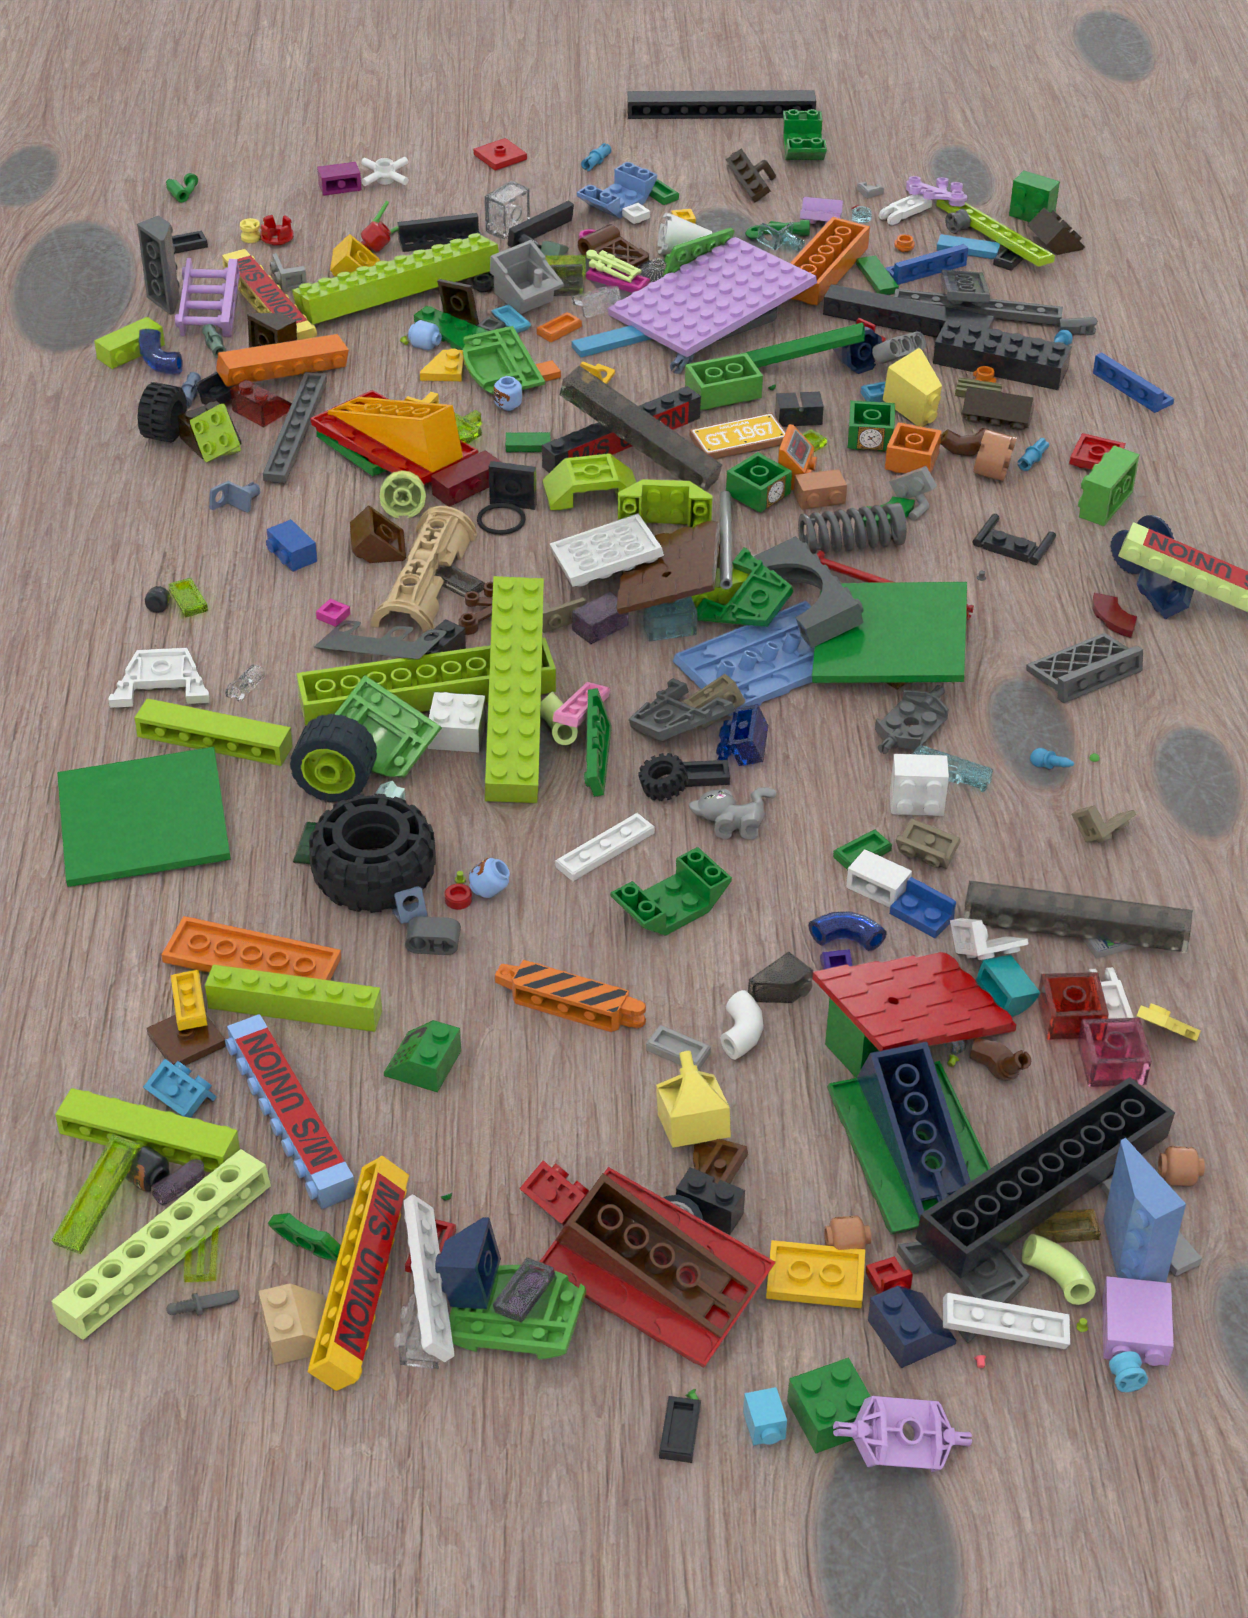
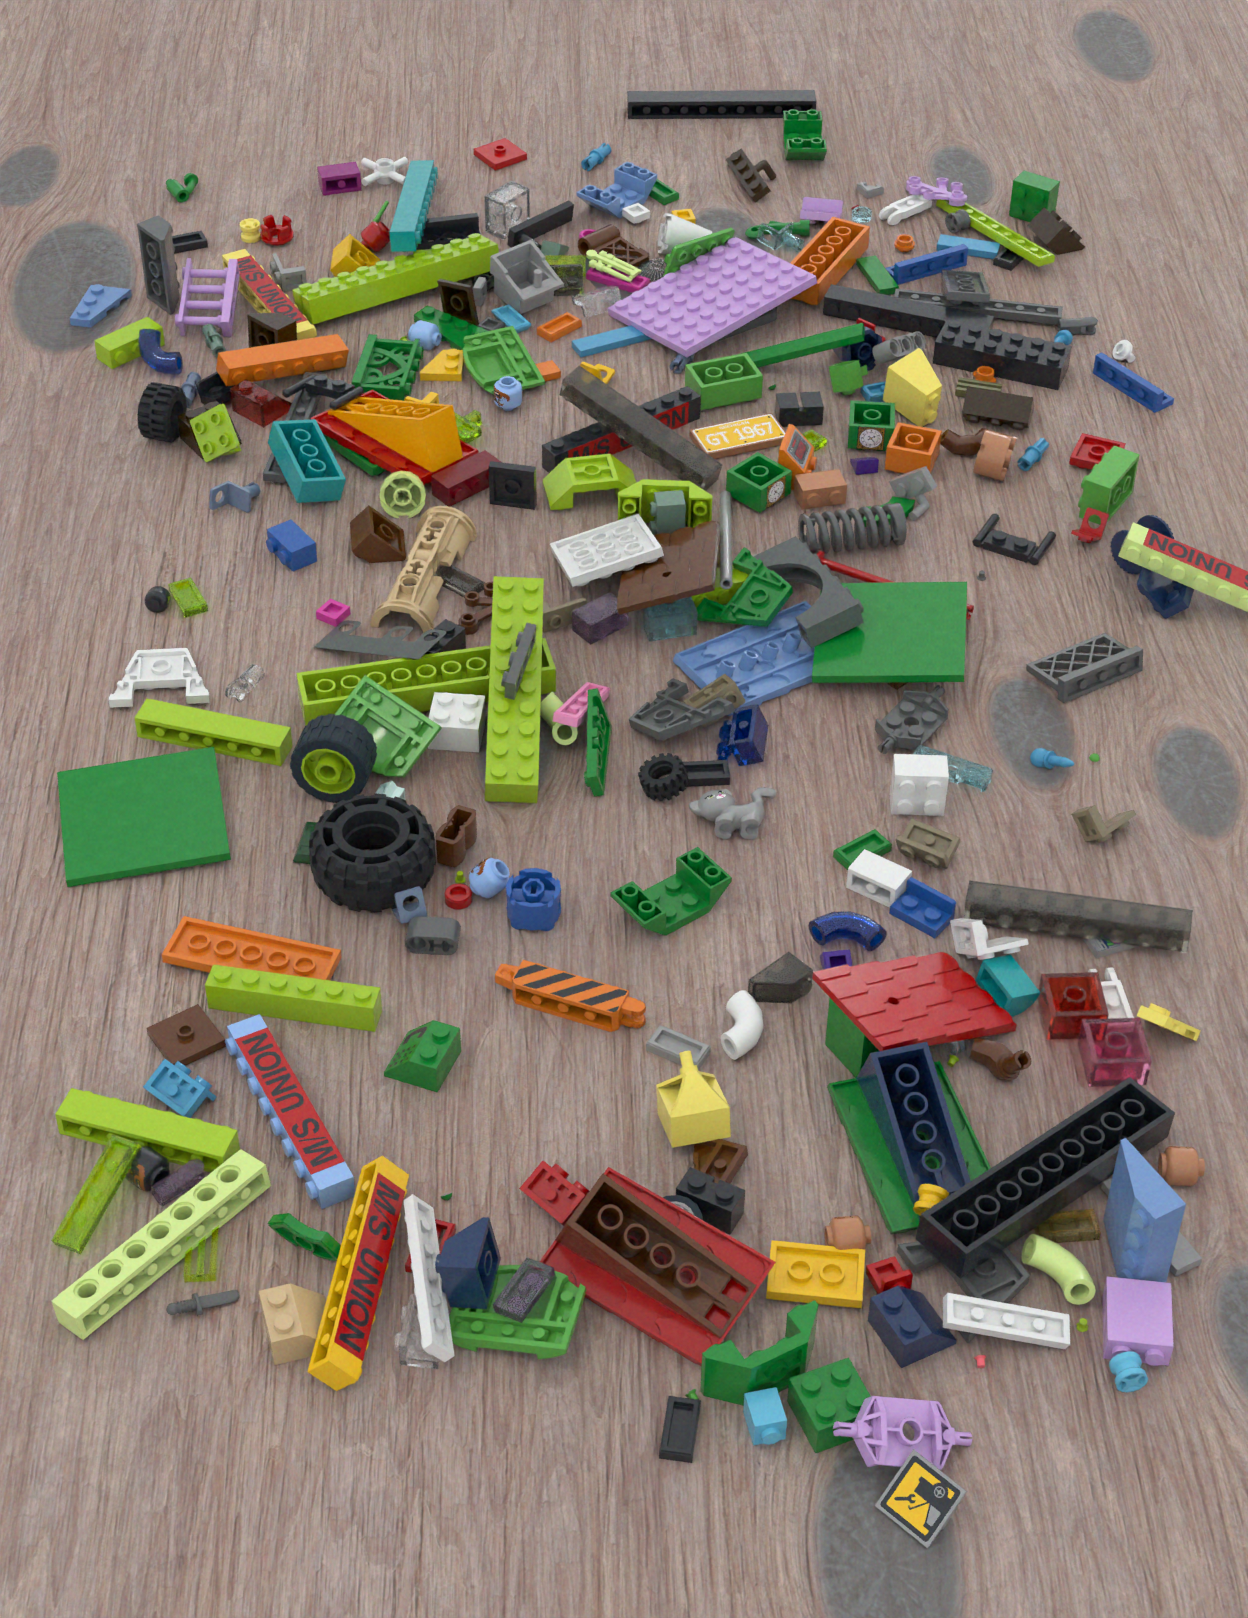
yellow tile [170,970,208,1031] -> none
black tyre [477,503,526,535] -> none
green tile [505,432,551,452] -> none
white tile [555,813,655,882] -> none
dark red tile [1092,592,1137,638] -> none
none -> medium blue wing [70,284,132,328]
none -> teal brick [268,419,346,503]
none -> black plate [282,374,364,410]
none -> green fence [352,334,424,401]
none -> teal brick [390,160,438,252]
none -> reddish brown brick [436,805,477,868]
none -> light grey tile [473,277,487,307]
none -> dark grey plate [501,623,537,700]
none -> blue brick [506,868,561,931]
none -> sand green brick [650,490,686,535]
none -> green slope [700,1300,818,1406]
none -> bright green brick [829,360,868,395]
none -> dark purple slope [850,457,879,475]
none -> piece [875,1449,967,1548]
none -> yellow wheel [913,1184,949,1216]
none -> red bracket [1071,507,1109,543]
none -> white plate [1113,340,1135,363]

